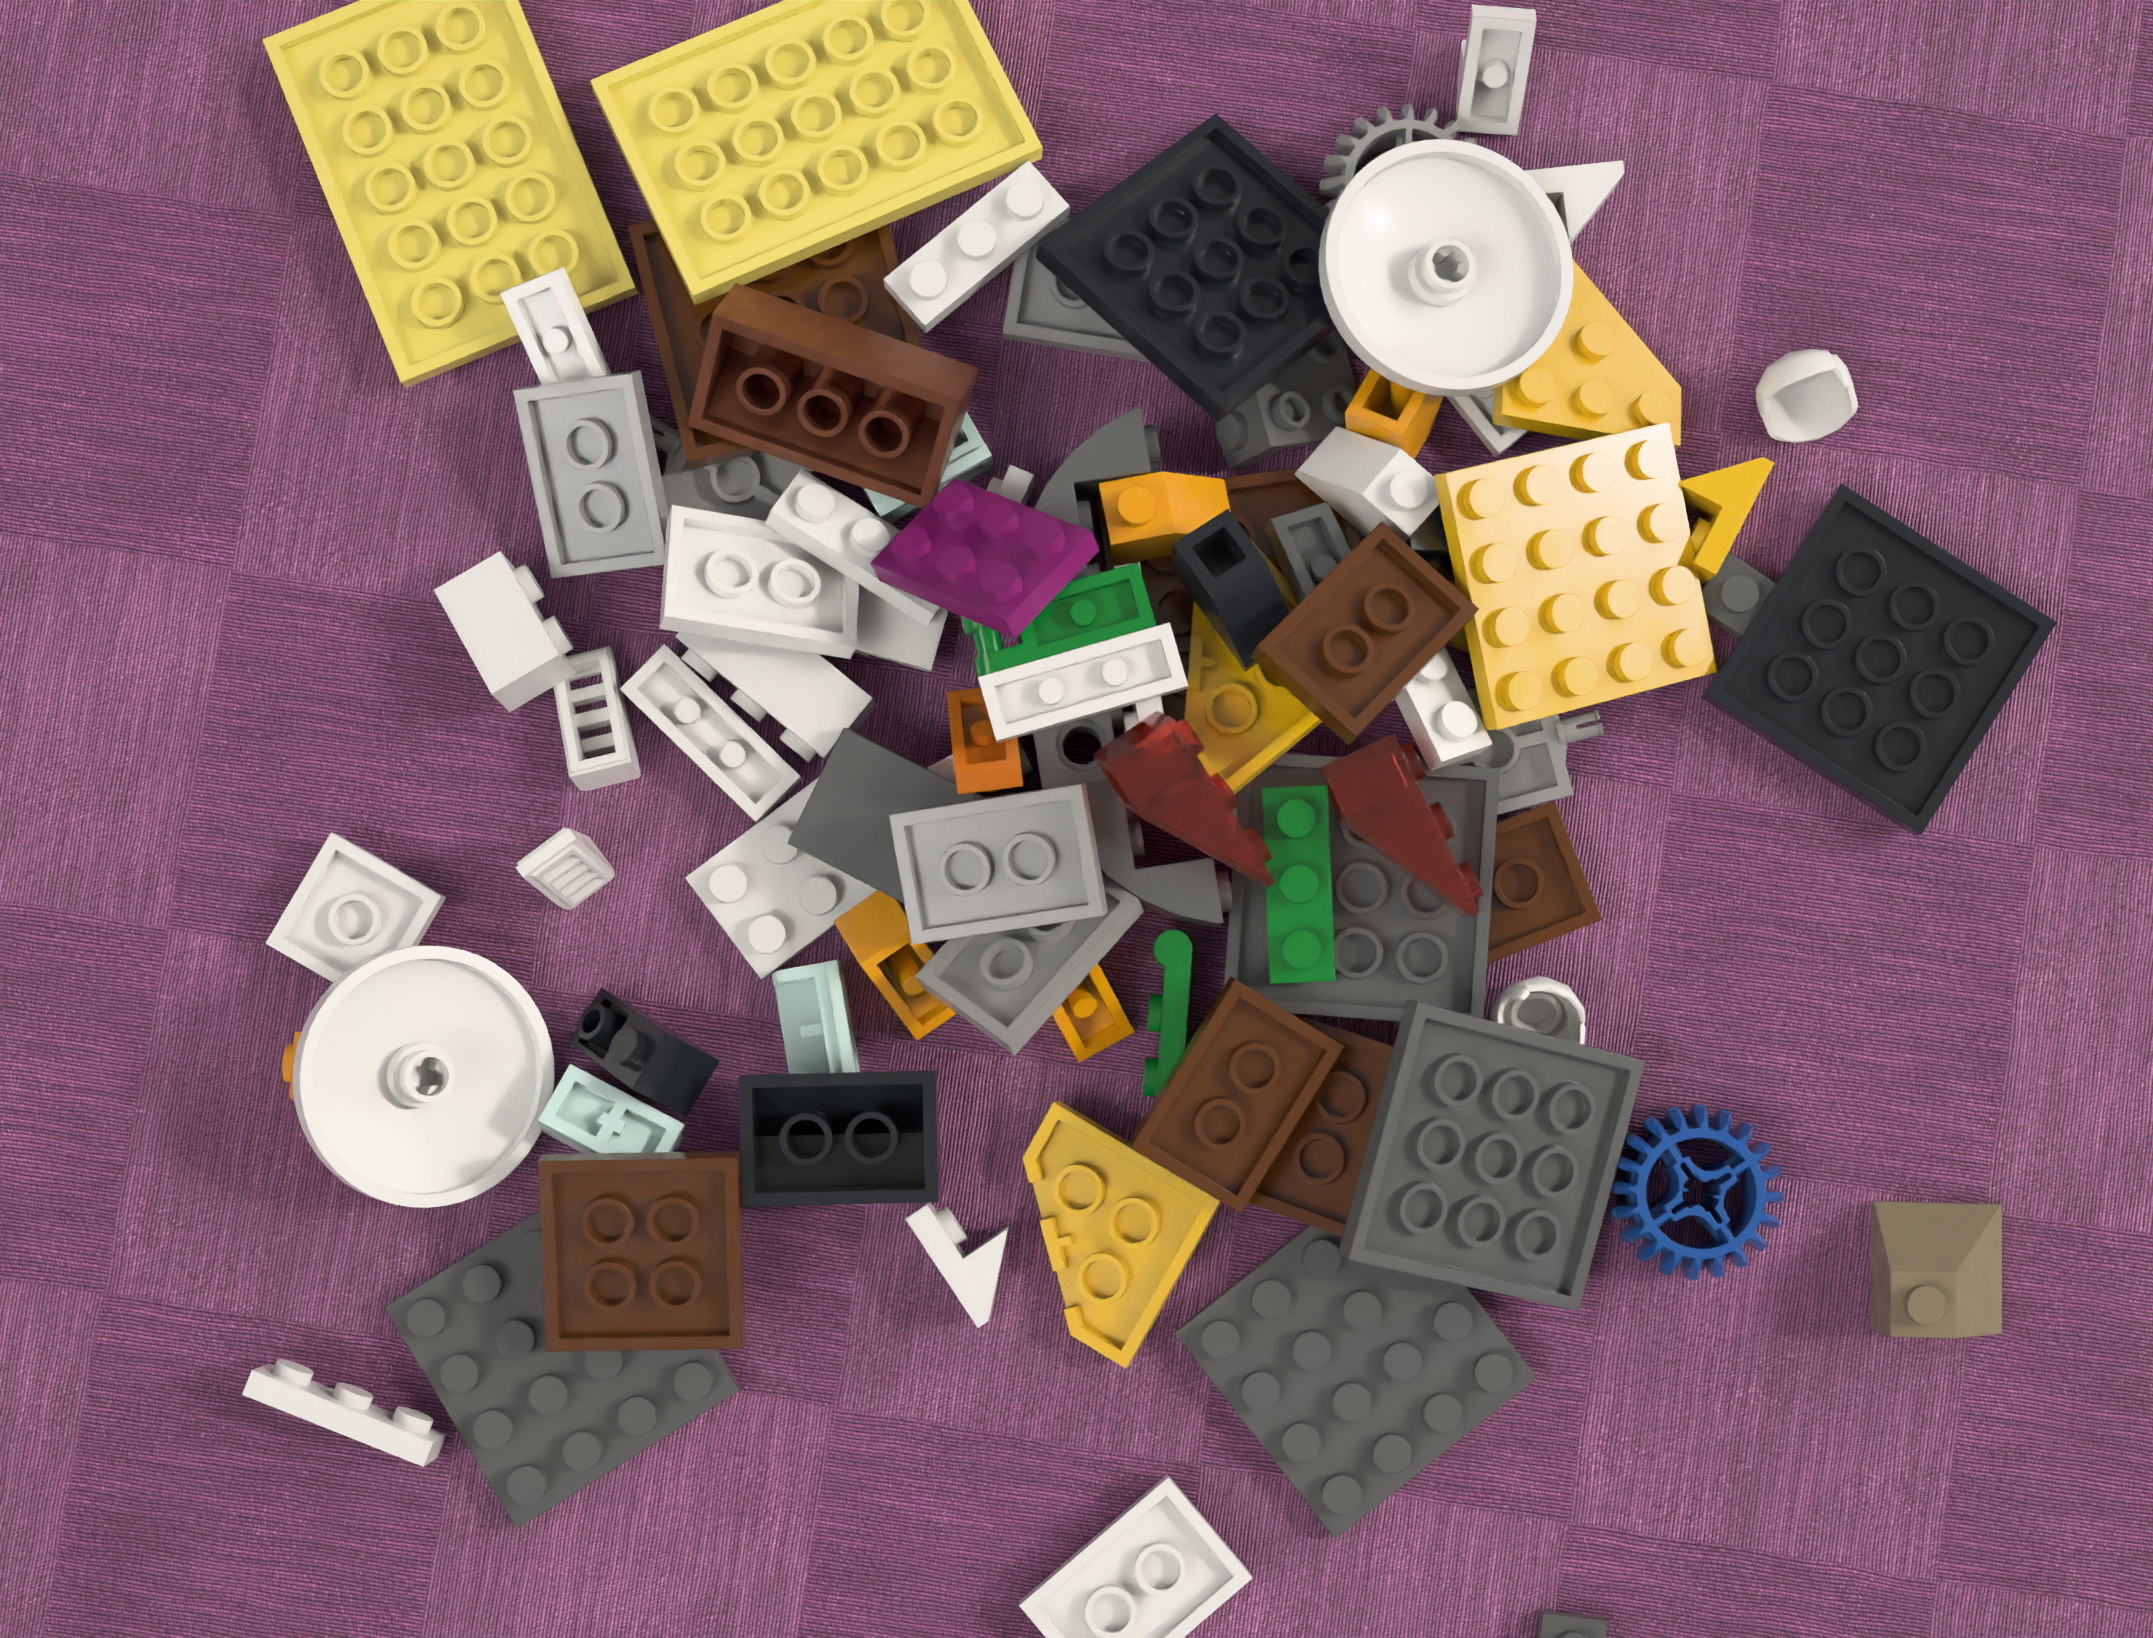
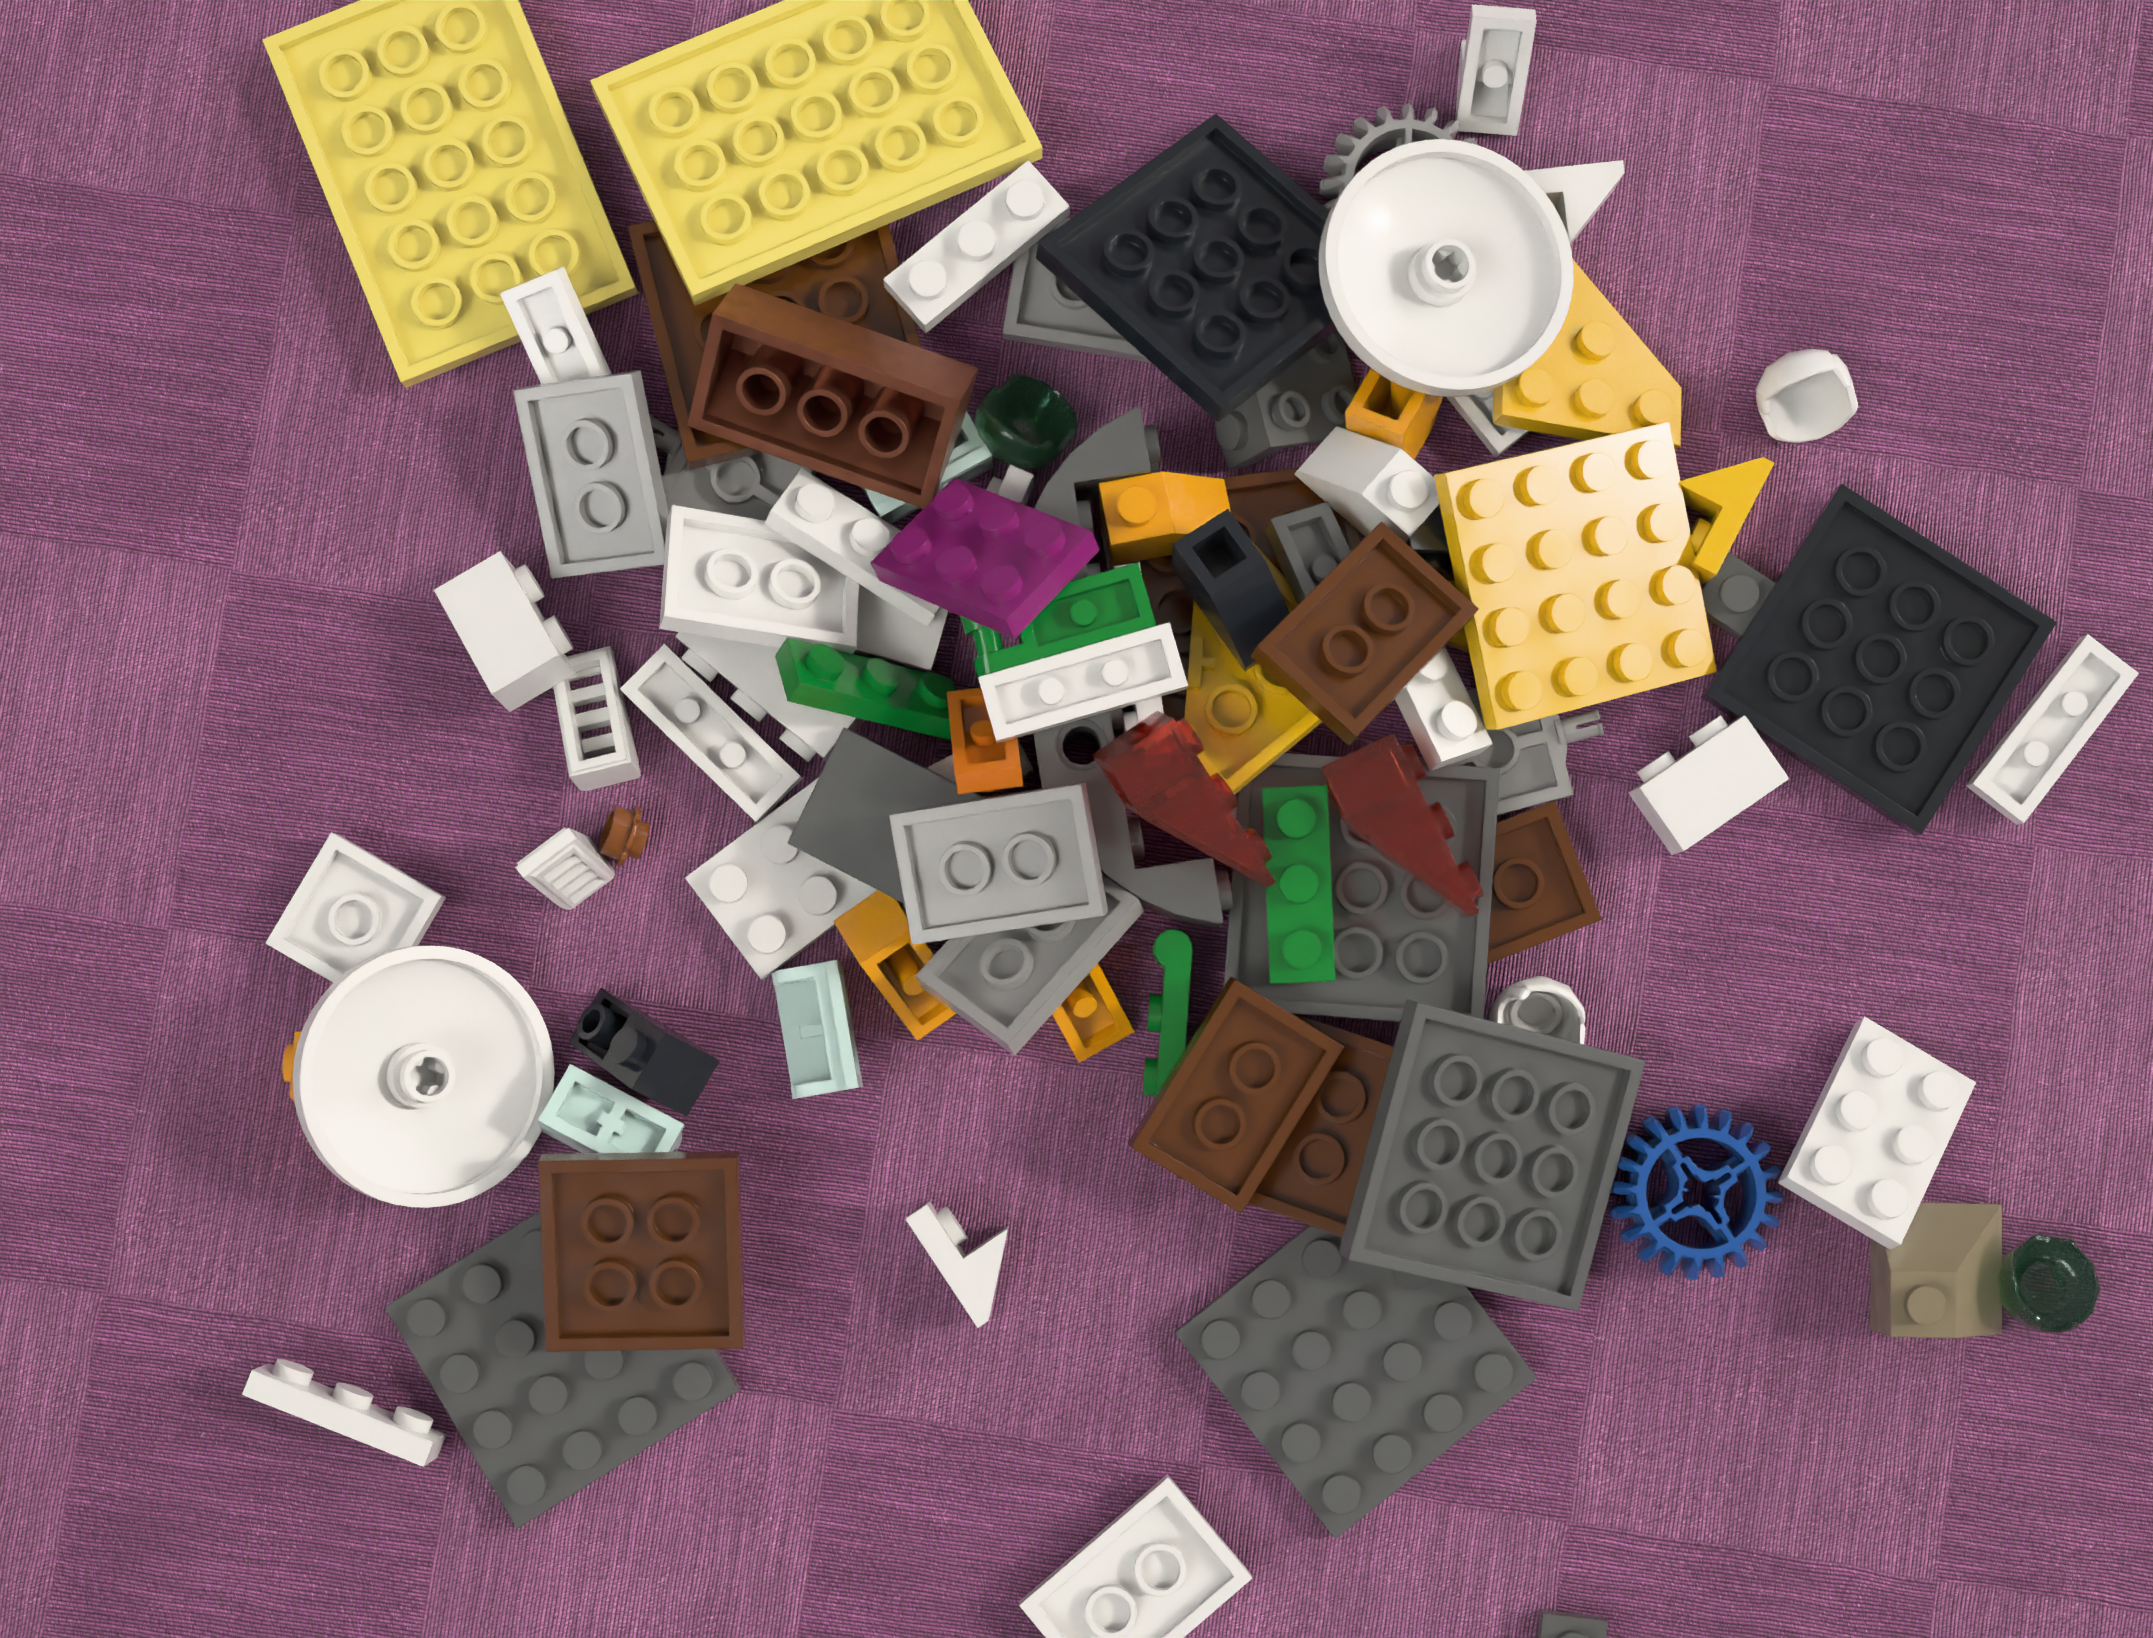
black slope [739,1070,942,1207] -> none
yellow plate [1023,1100,1222,1369] -> none
none -> dark orange plate [598,805,650,866]
none -> green plate [775,638,956,740]
none -> clear green hair [975,374,1078,470]
none -> white brick [1628,715,1789,855]
none -> white plate [1778,1017,1976,1250]
none -> white plate [1966,634,2139,825]
none -> clear green hair [1997,1233,2100,1334]

